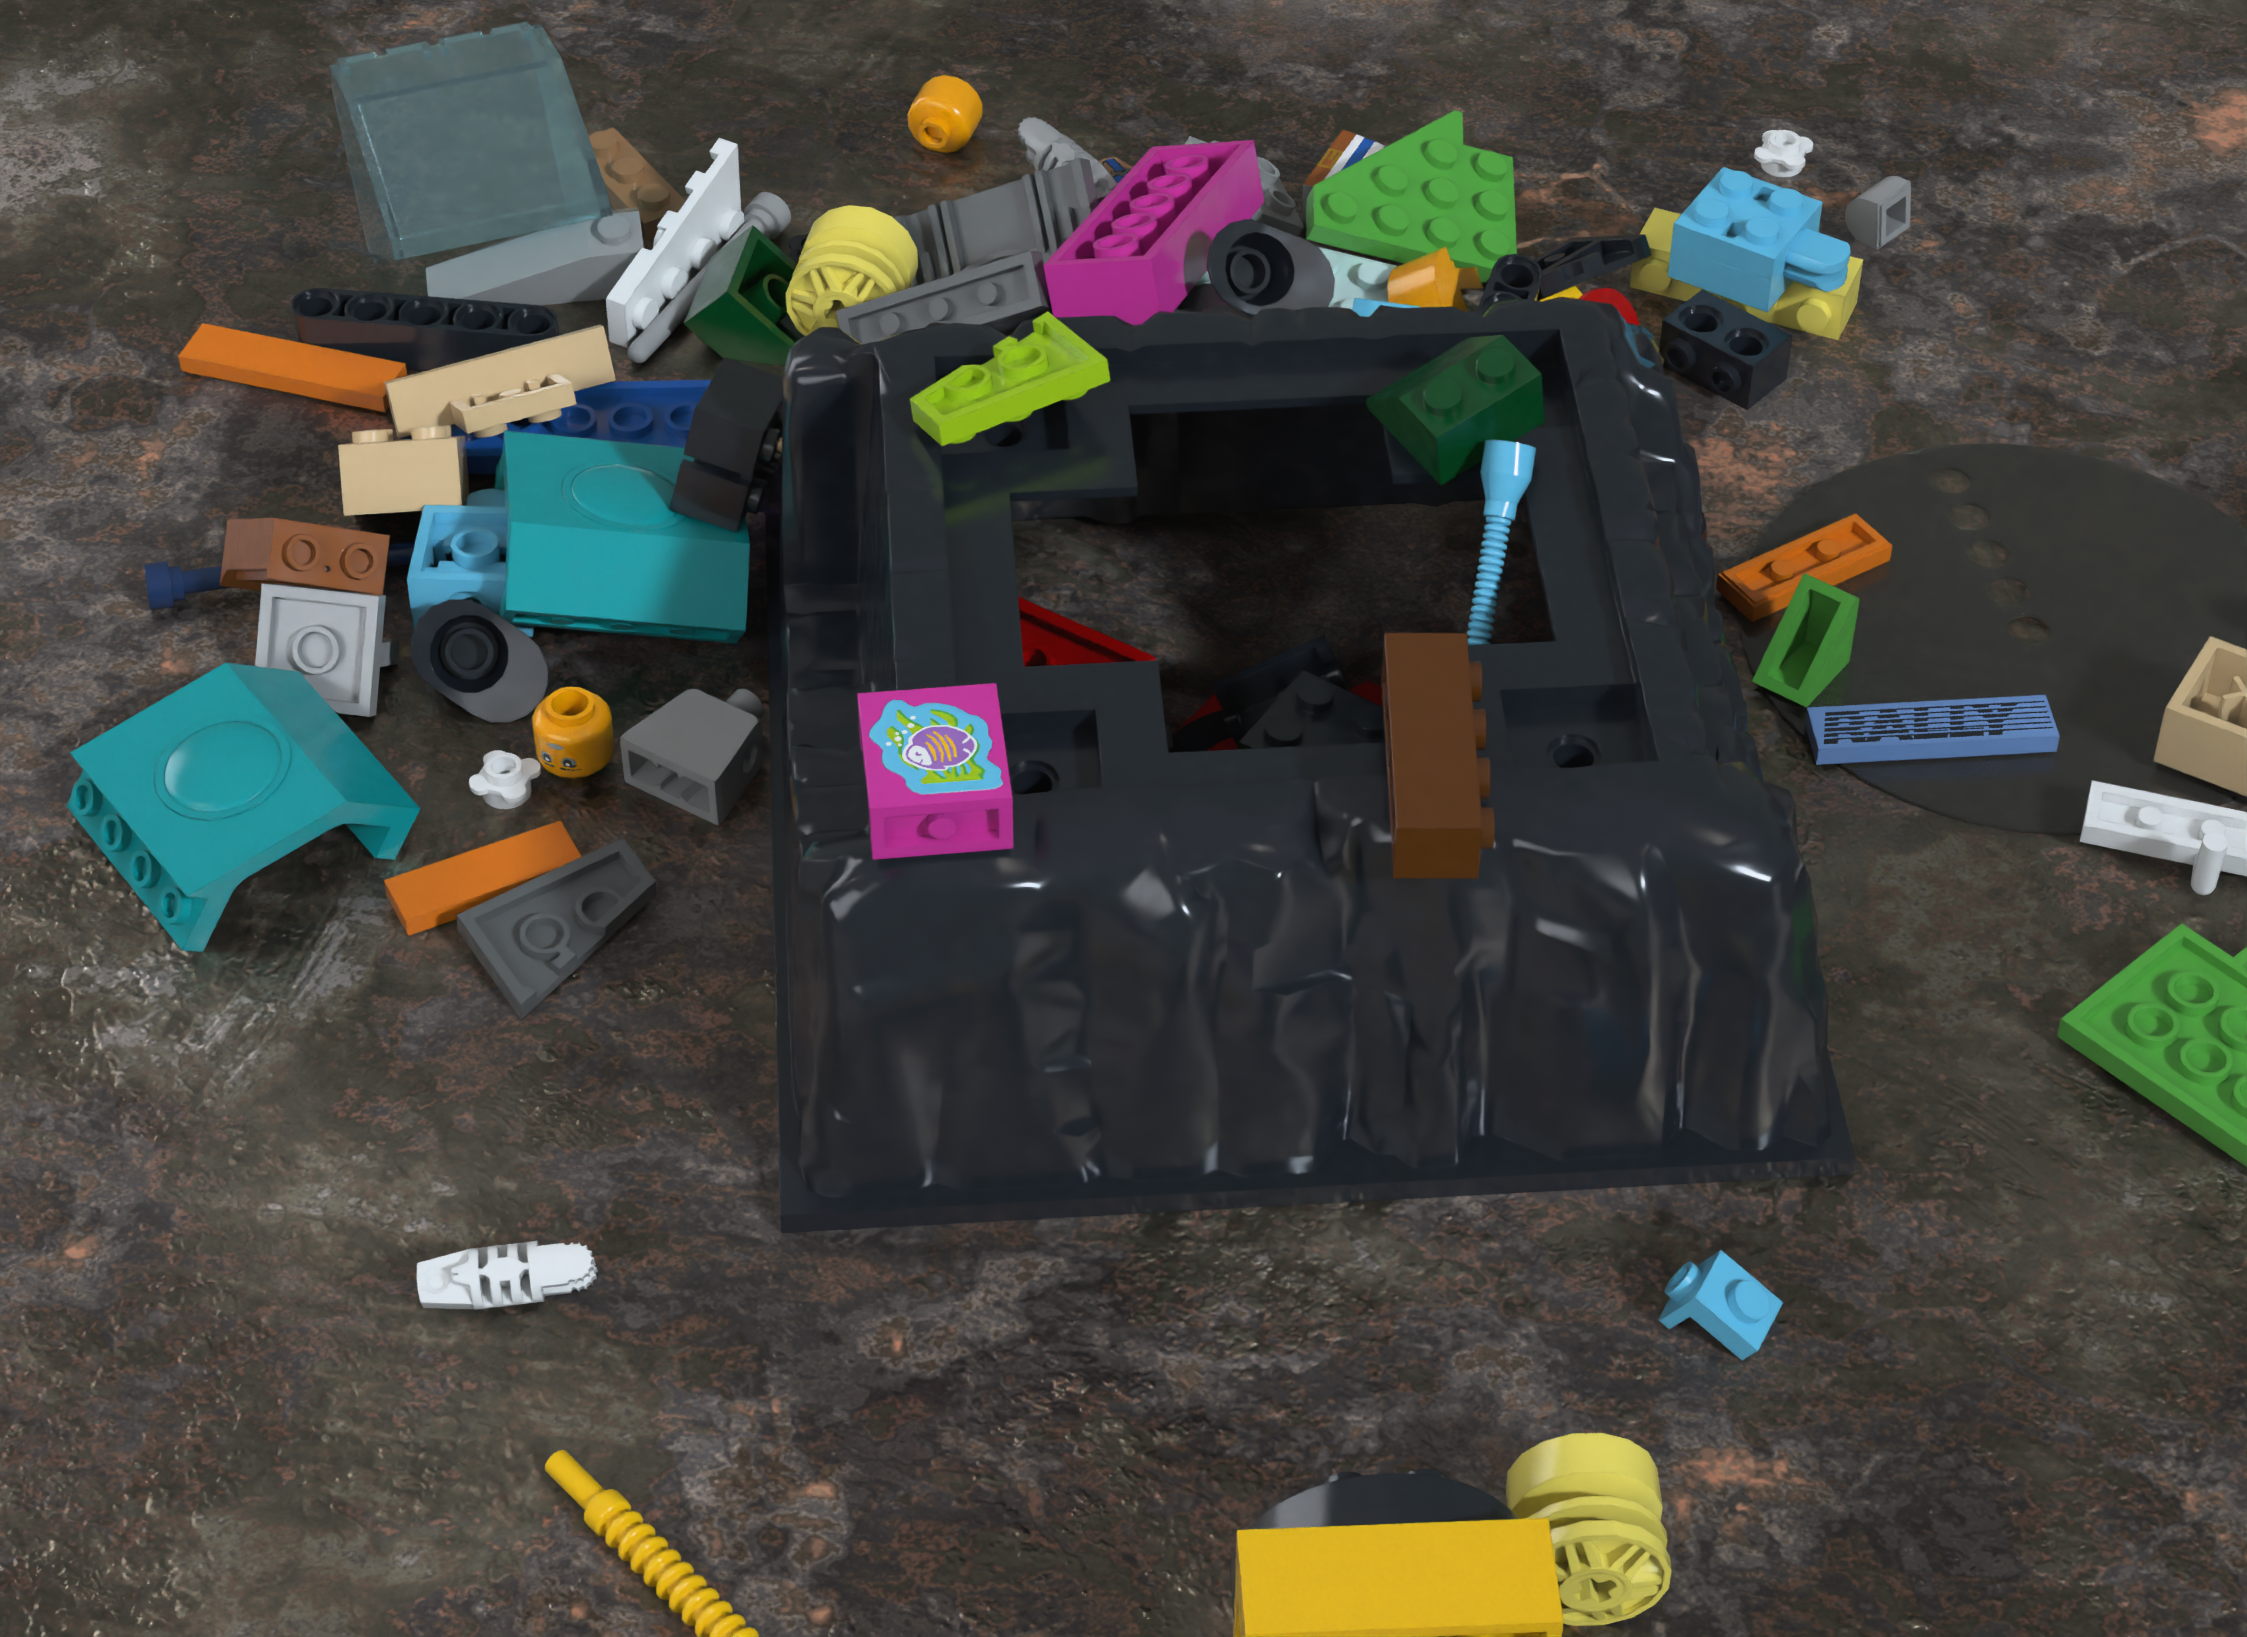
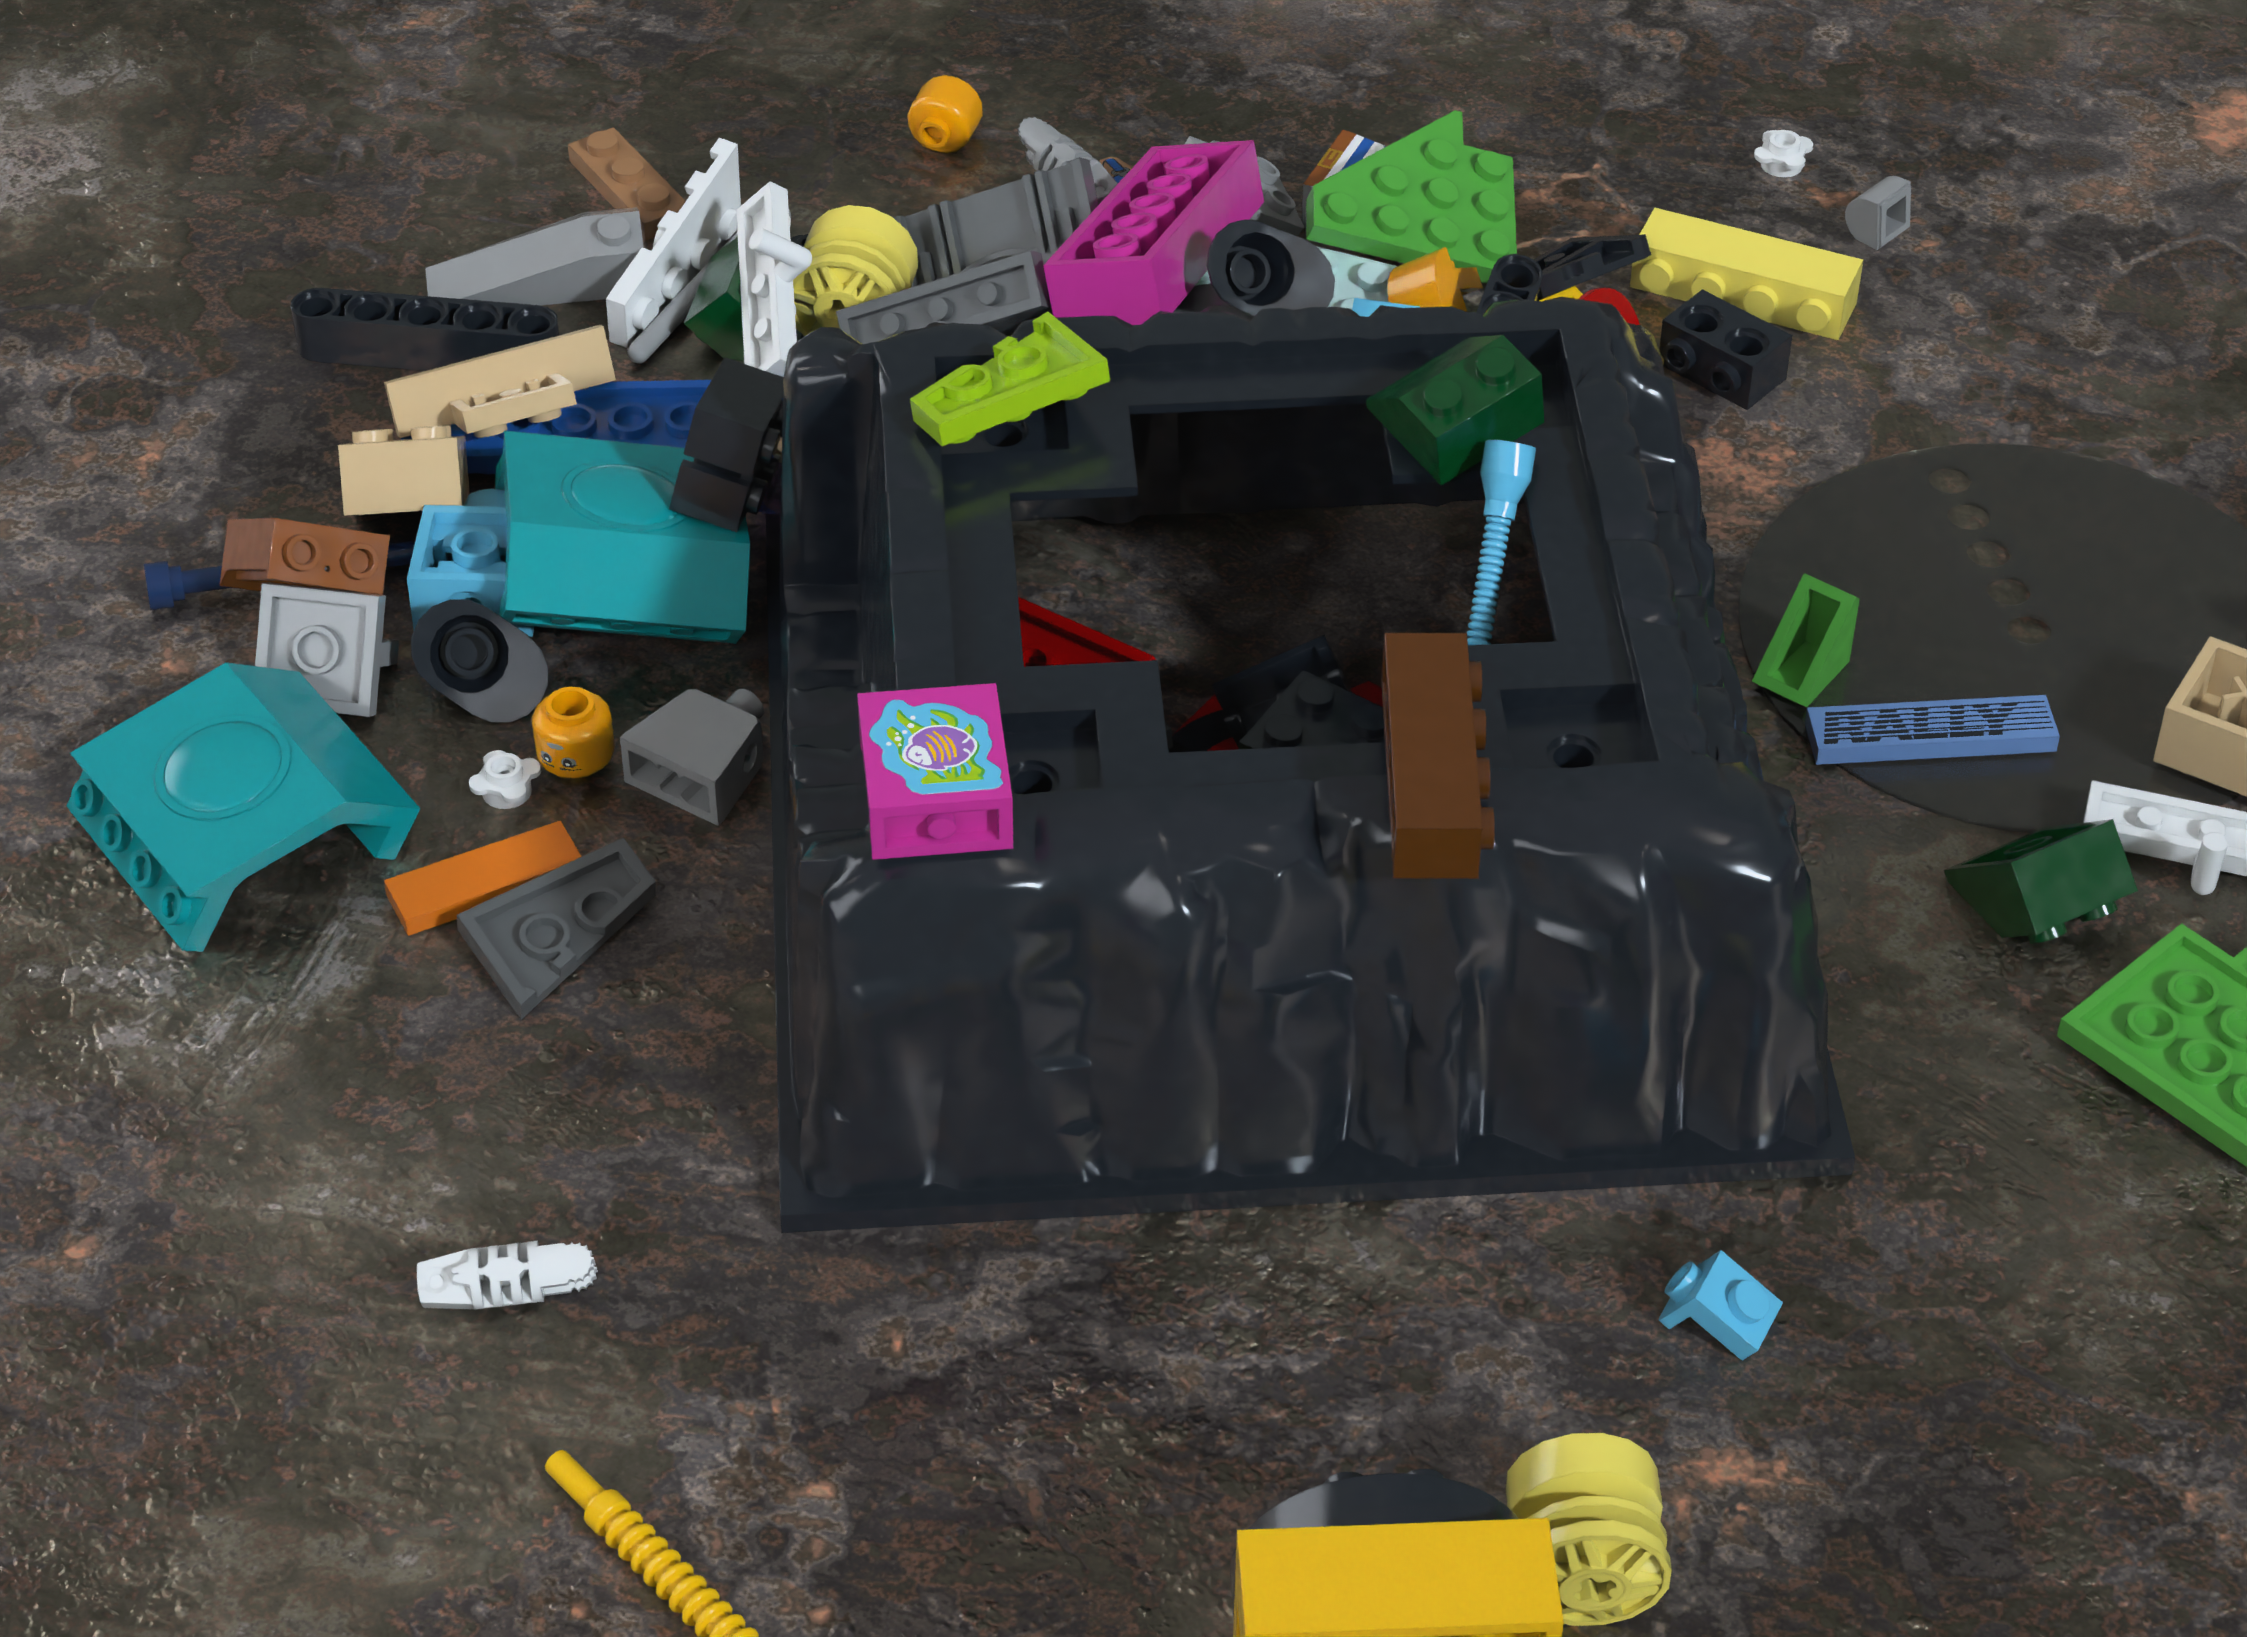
orange tile [178,323,407,412] -> none
clear light blue windscreen [329,21,613,261] -> none
medium azure brick [1668,167,1851,312] -> none
orange tile [1716,513,1893,622] -> none
none -> white plate [736,181,812,377]
none -> dark green slope [1944,819,2138,944]

